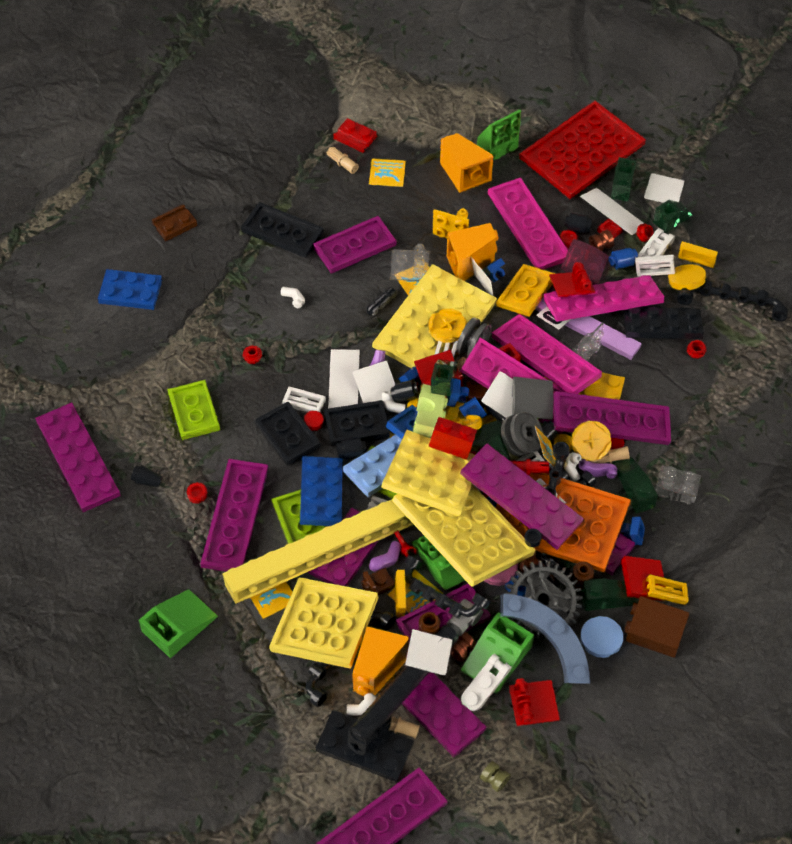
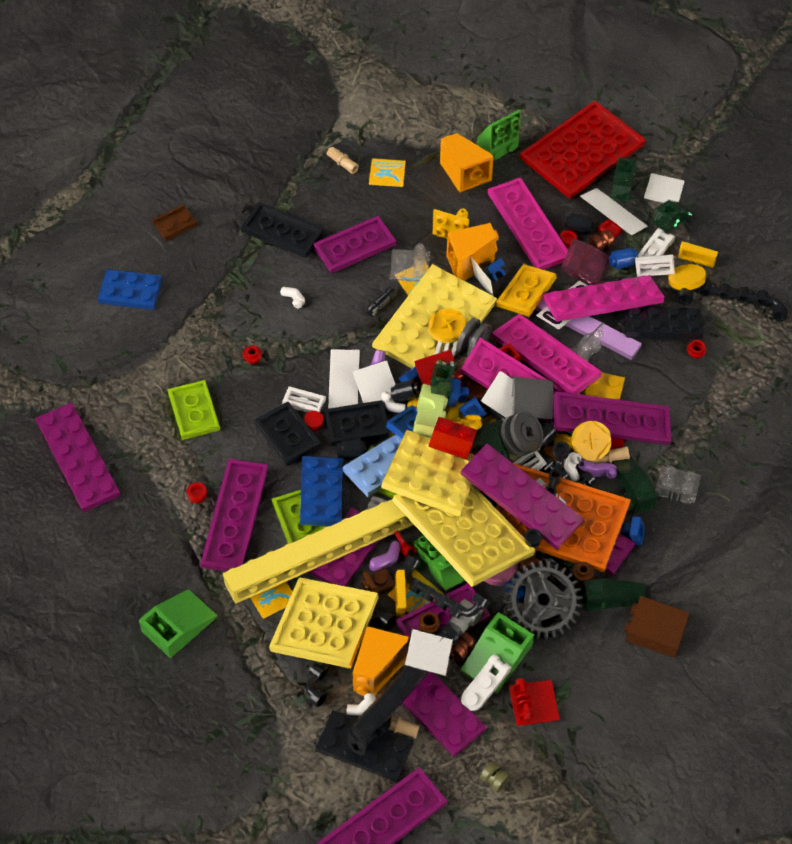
black cone [131,465,163,488] -> none
red plate [333,118,377,153] -> none
sand blue brick [500,594,590,684] -> none
red pin [509,459,549,475] -> none
yellow sticker [535,426,556,467] -> none
red hinge [549,262,596,297] -> none
light blue tile [580,616,623,658] -> none
red tile [621,556,666,601] -> none
red plate [637,224,654,242] -> none
yellow tile [647,575,689,605] -> none

